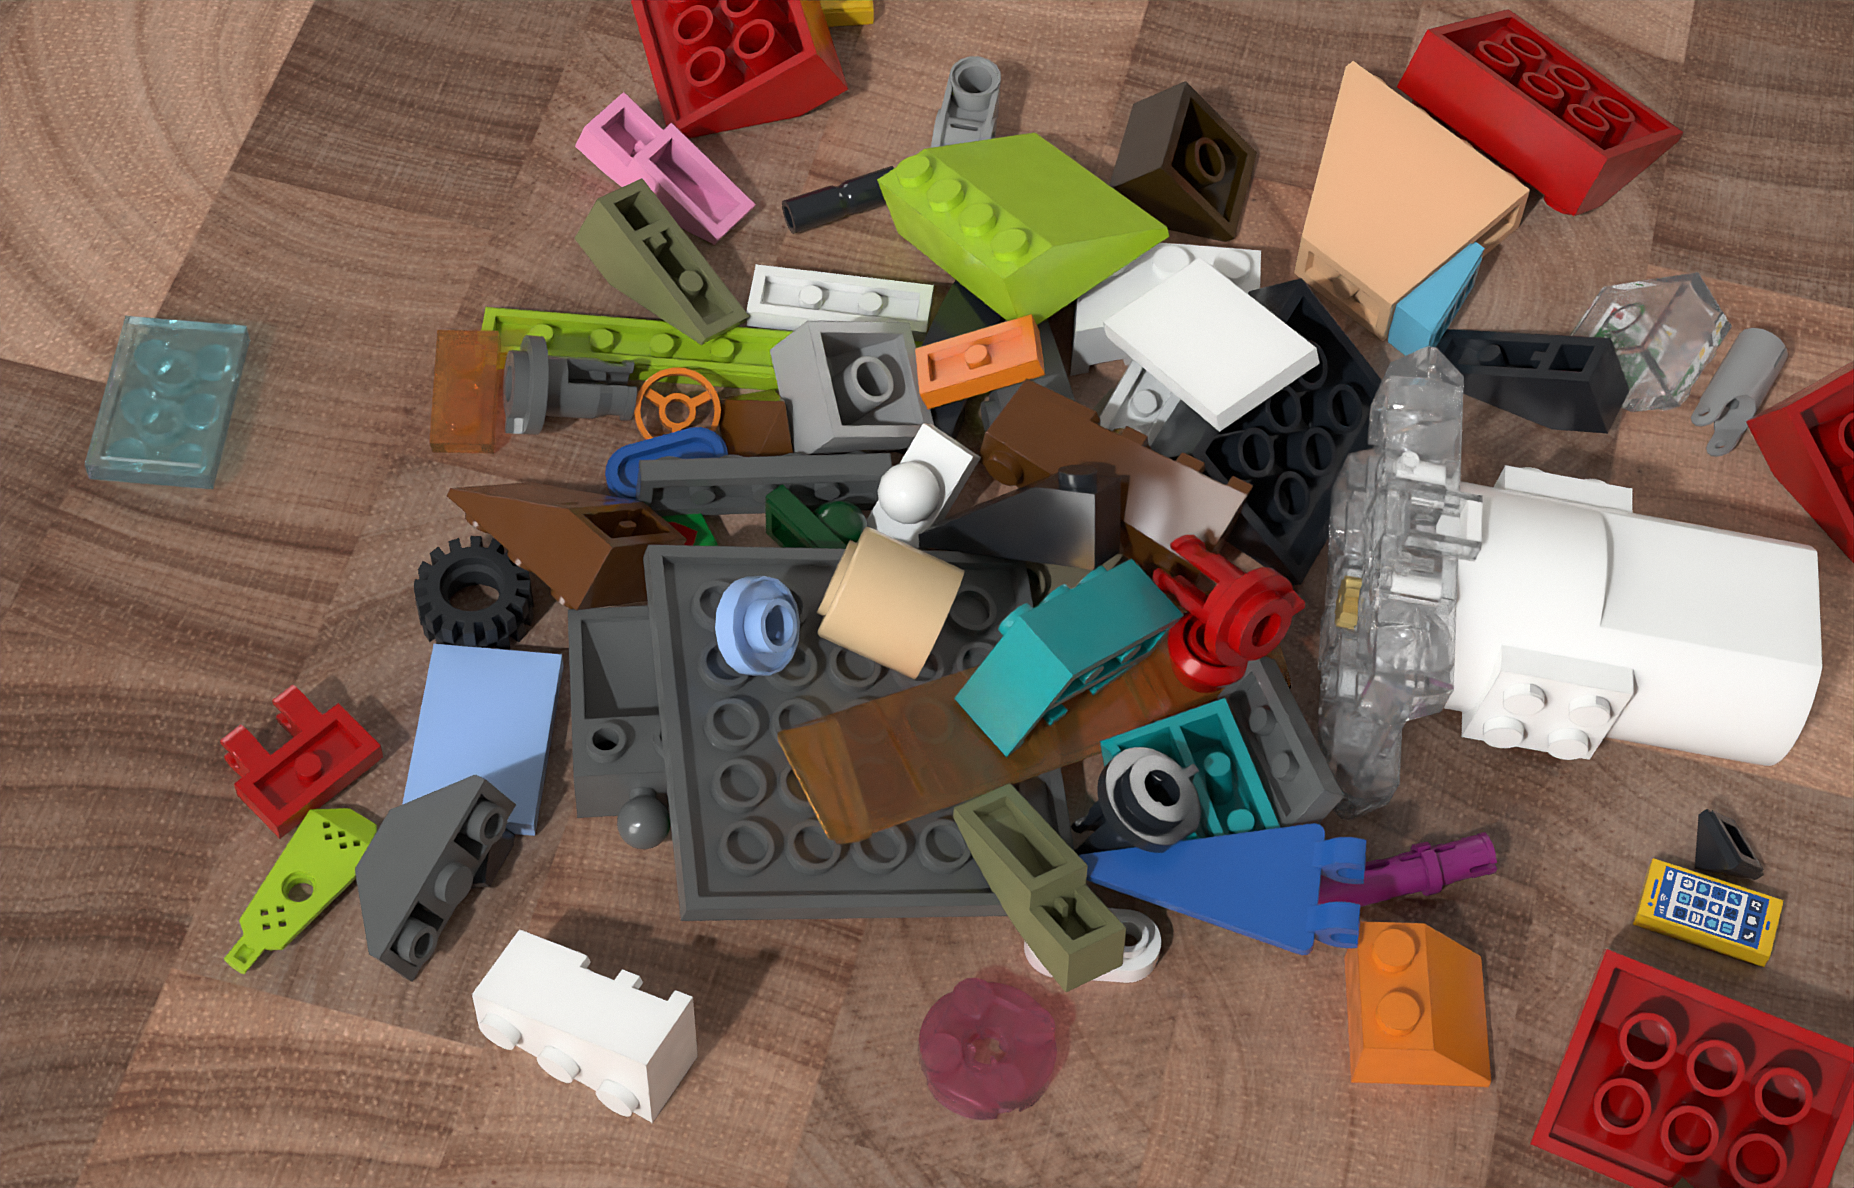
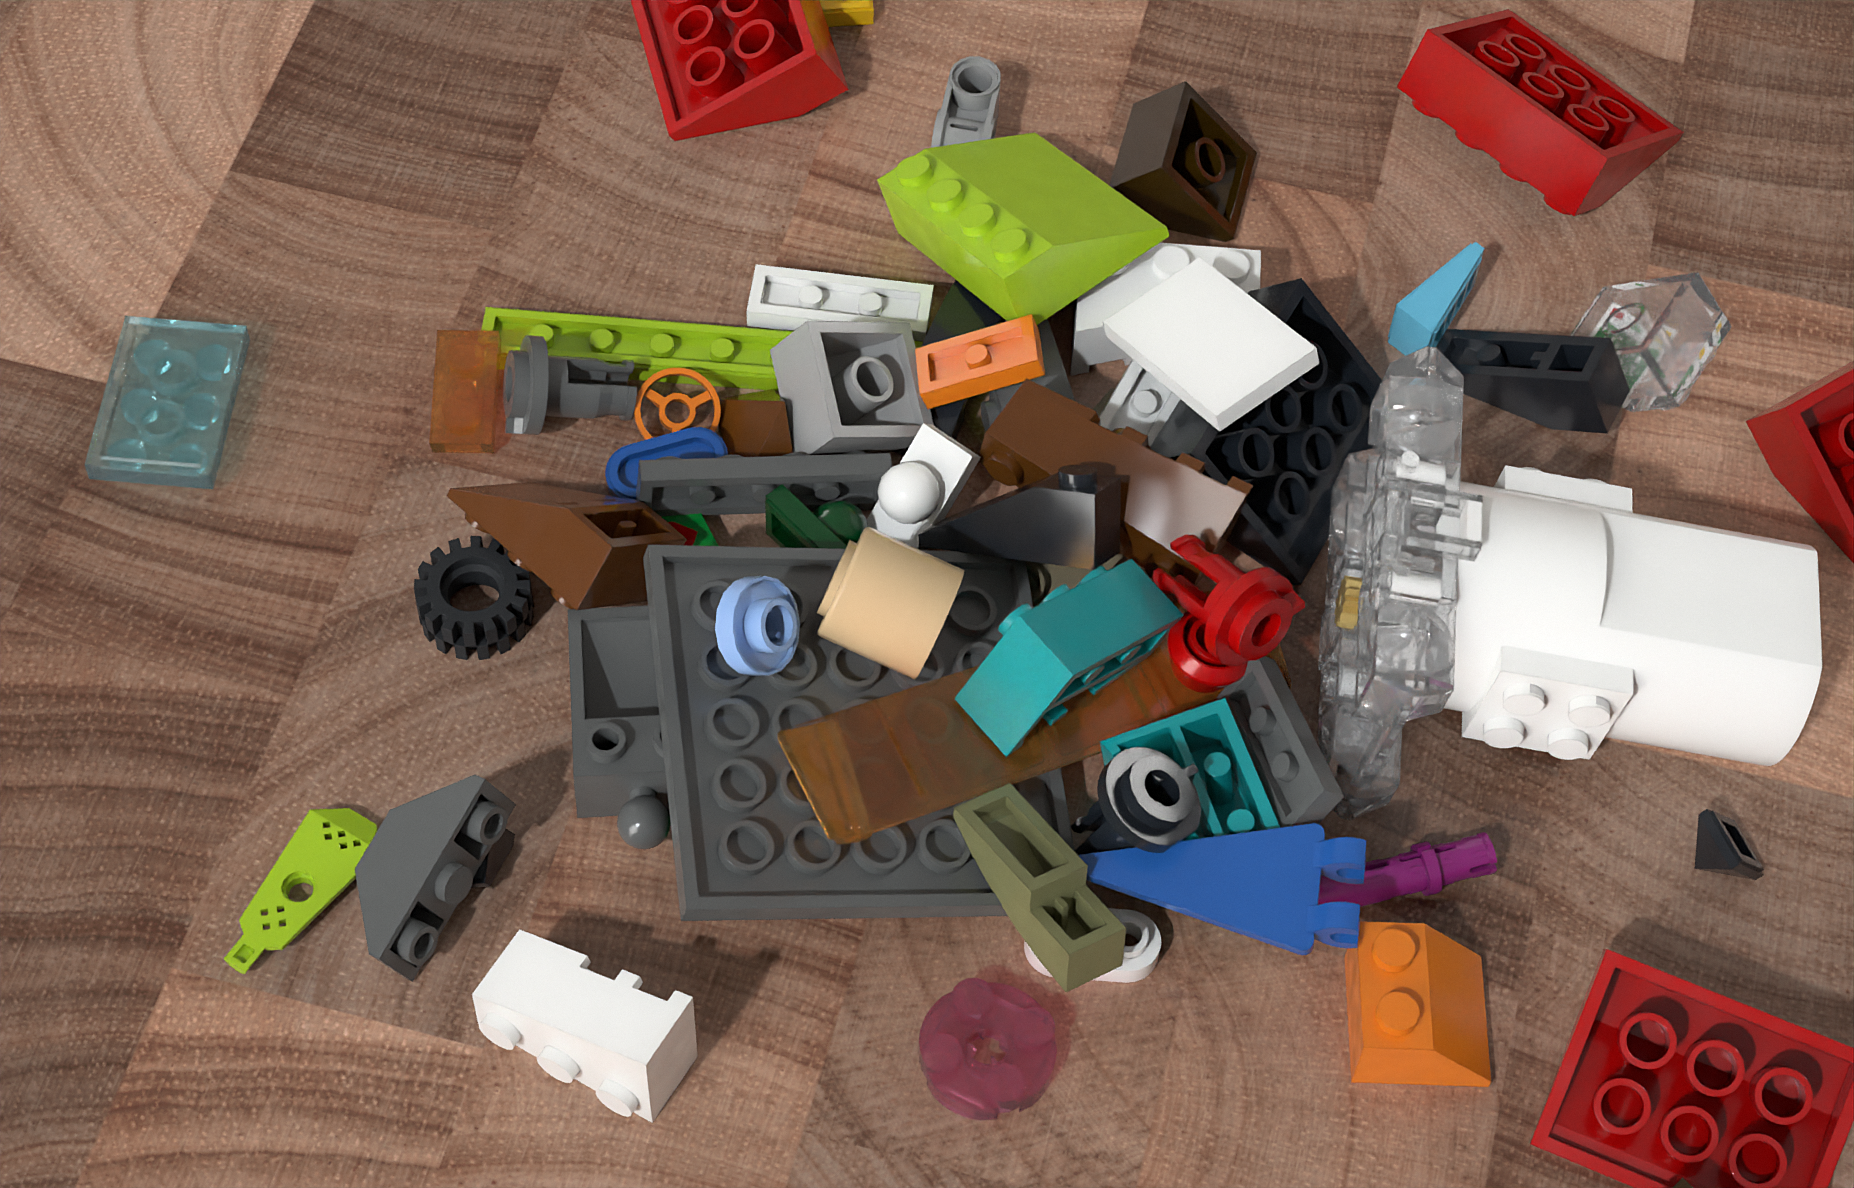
red plate [220,684,383,839] -> none
light blue tile [402,644,564,836] -> none
olive slope [574,178,749,345] -> none
bright pink slope [575,92,756,245] -> none
black piece [782,166,894,234] -> none
light nougat slope [1294,61,1530,341] -> none
tile [1633,858,1784,967] -> none
light grey piece [1691,328,1788,457] -> none

